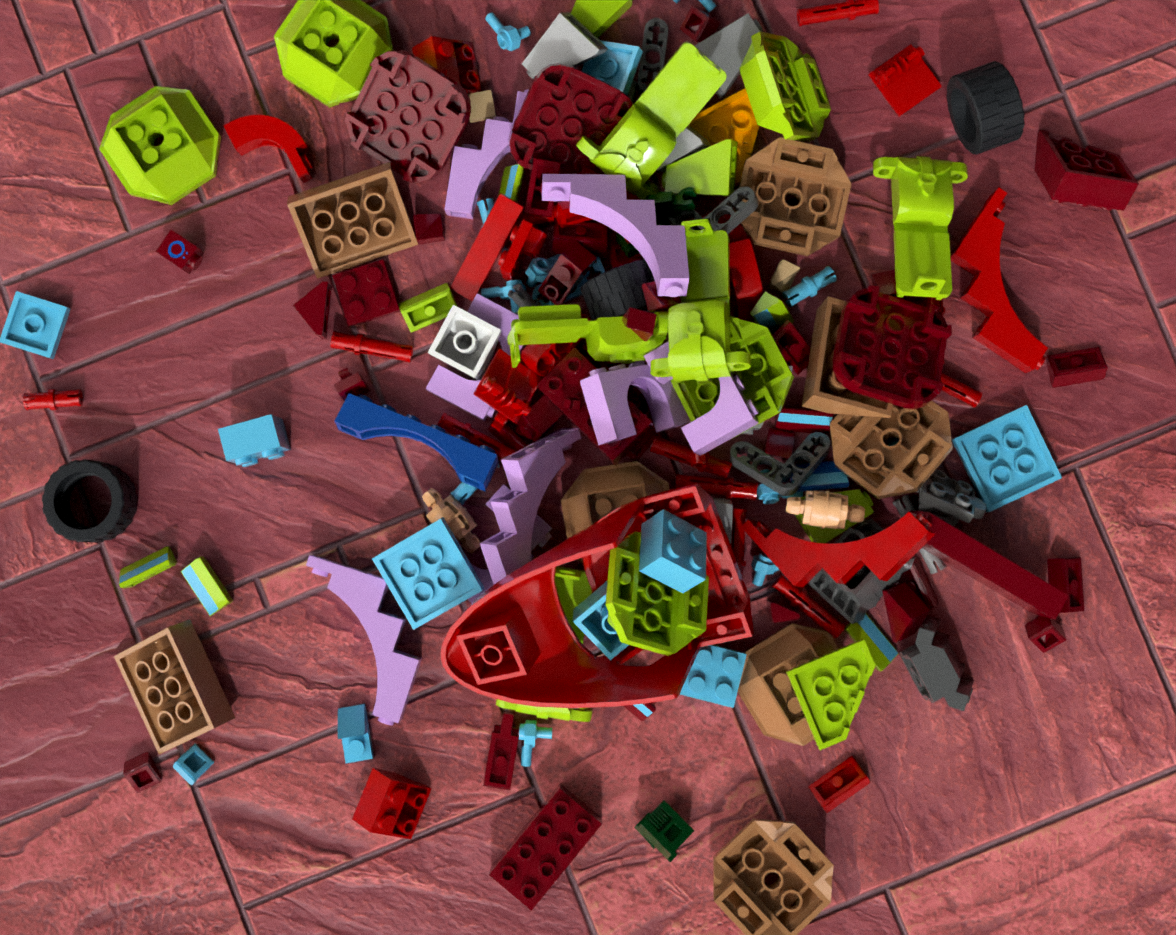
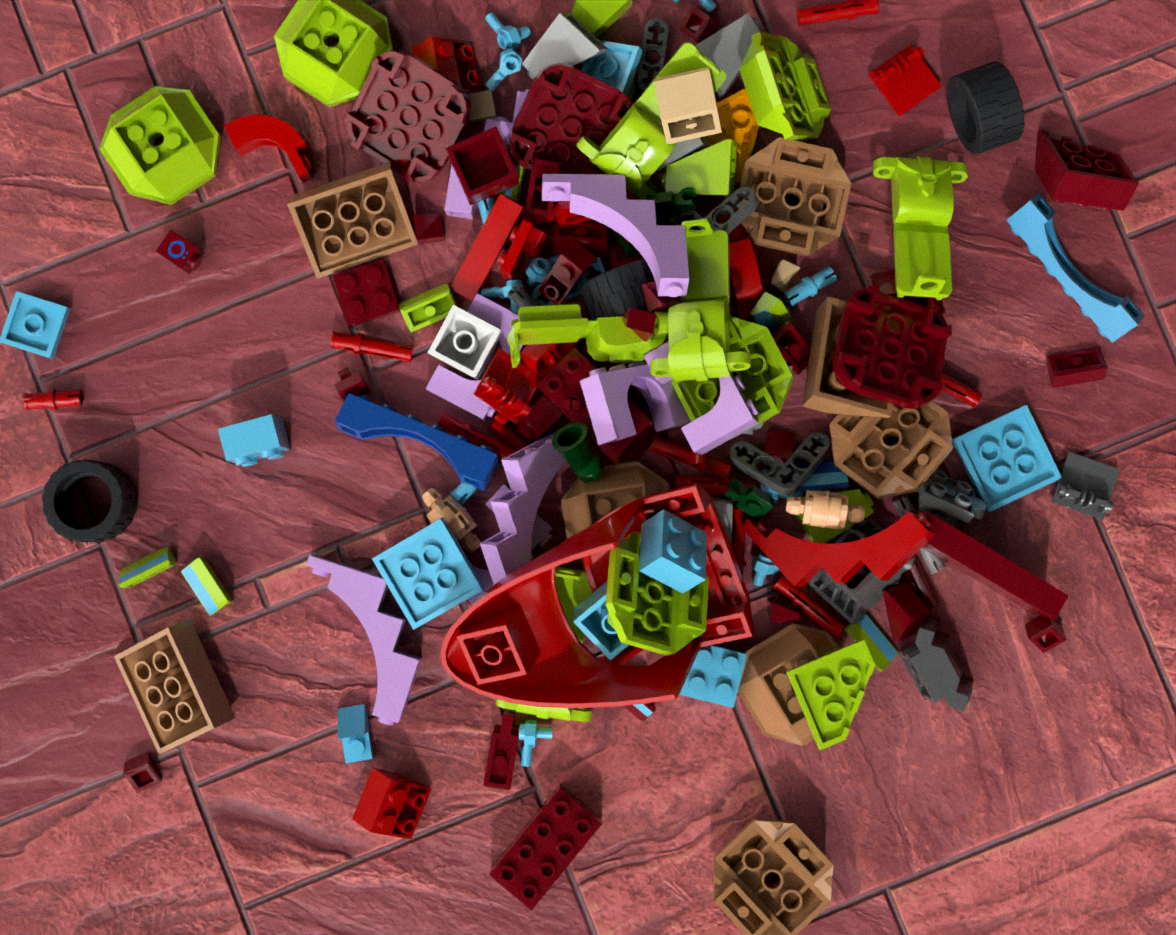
medium azure slope [173,744,214,785] -> none
dark red slope [293,281,332,339] -> none
dark green piece [634,800,694,863] -> none
dark red slope [775,407,834,434] -> none
red slope [808,756,870,813] -> none
red arch [950,187,1048,373] -> none
dark red slope [1047,557,1084,613] -> none
none -> dark red piece [446,127,520,206]
none -> medium azure piece [485,48,522,91]
none -> dark green plant [552,422,604,483]
none -> tan slope [654,67,722,144]
none -> dark green plate [724,478,775,521]
none -> arch [1007,193,1145,343]
none -> dark grey hinge [1052,452,1120,520]

